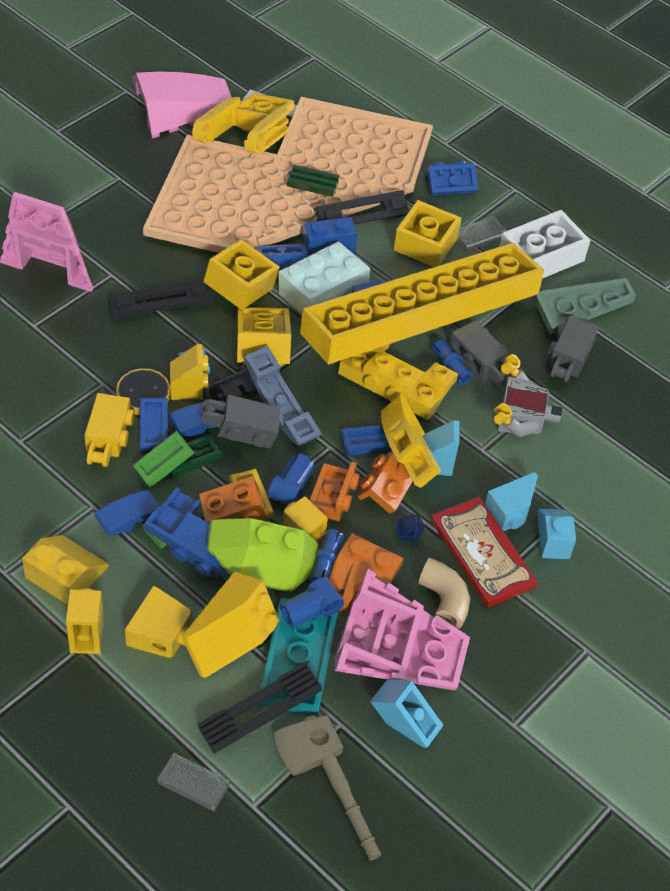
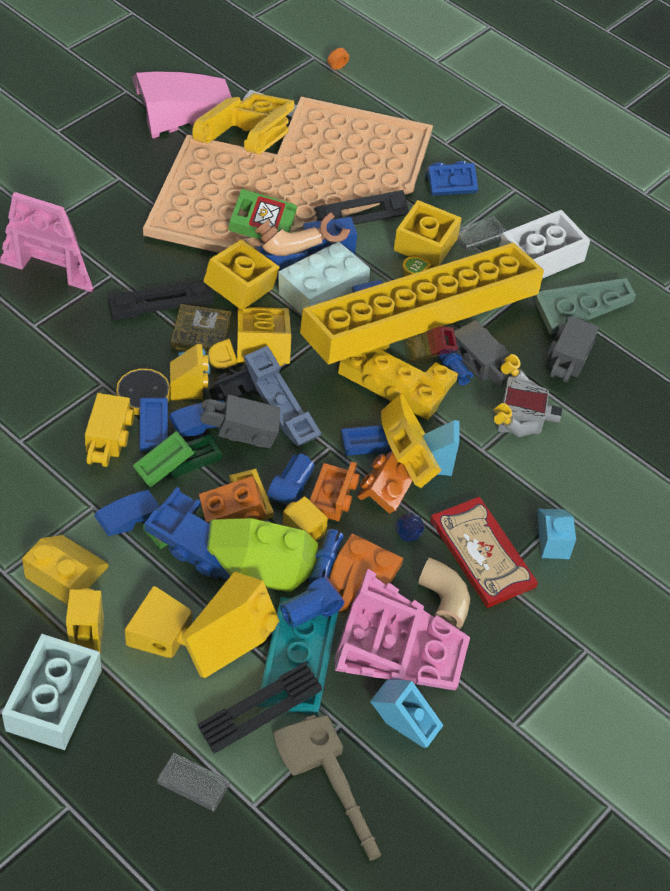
dark green tile [287,165,340,197] -> none
medium azure slope [485,472,538,532] -> none
none -> light aqua brick [2,634,102,750]
none -> clear yellow tile [171,304,231,353]
none -> yellow tile [207,339,238,369]
none -> bright green container [228,189,297,240]
none -> light nougat piece [255,212,350,256]
none -> orange tile [327,48,350,70]
none -> tile [402,256,432,276]
none -> leg [406,326,458,361]

